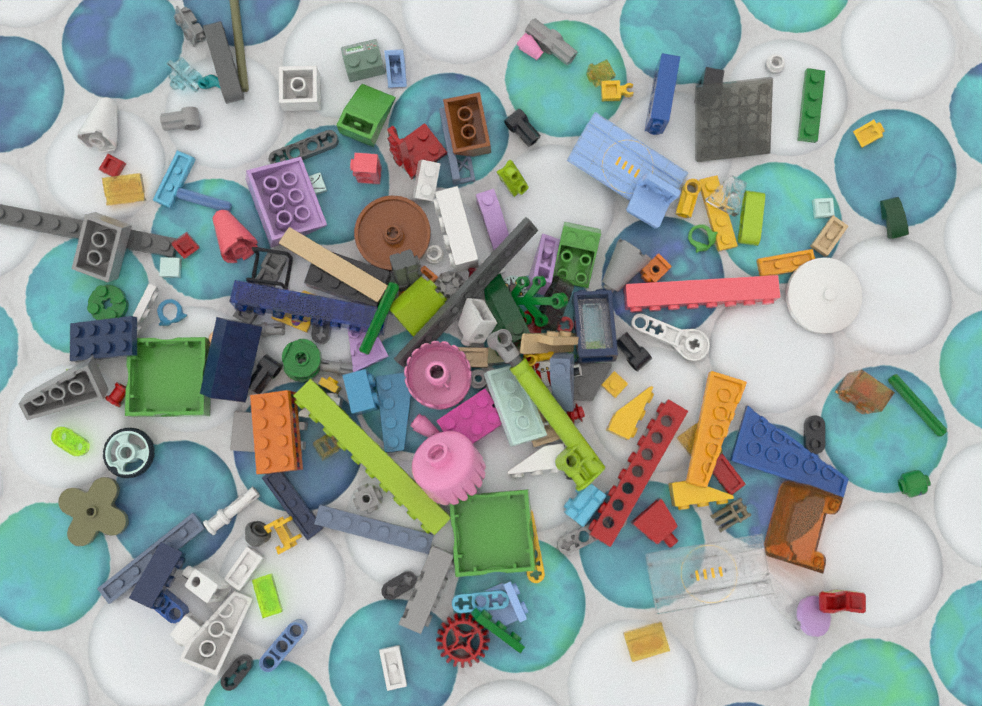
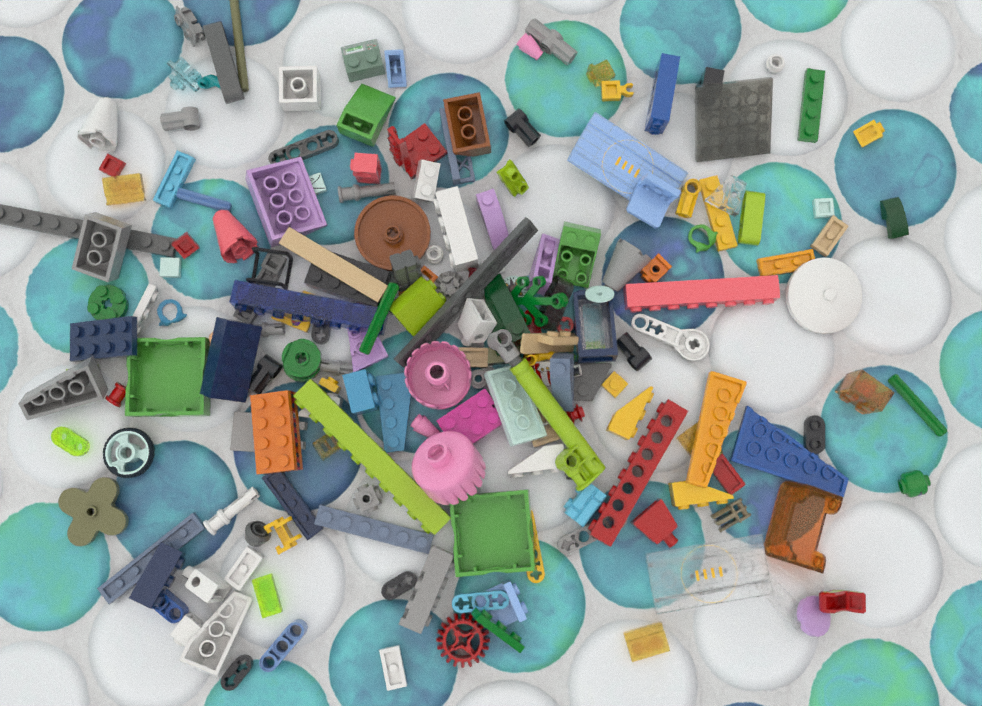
none -> light grey pin [338,182,396,203]
none -> light aqua piece [585,286,614,303]

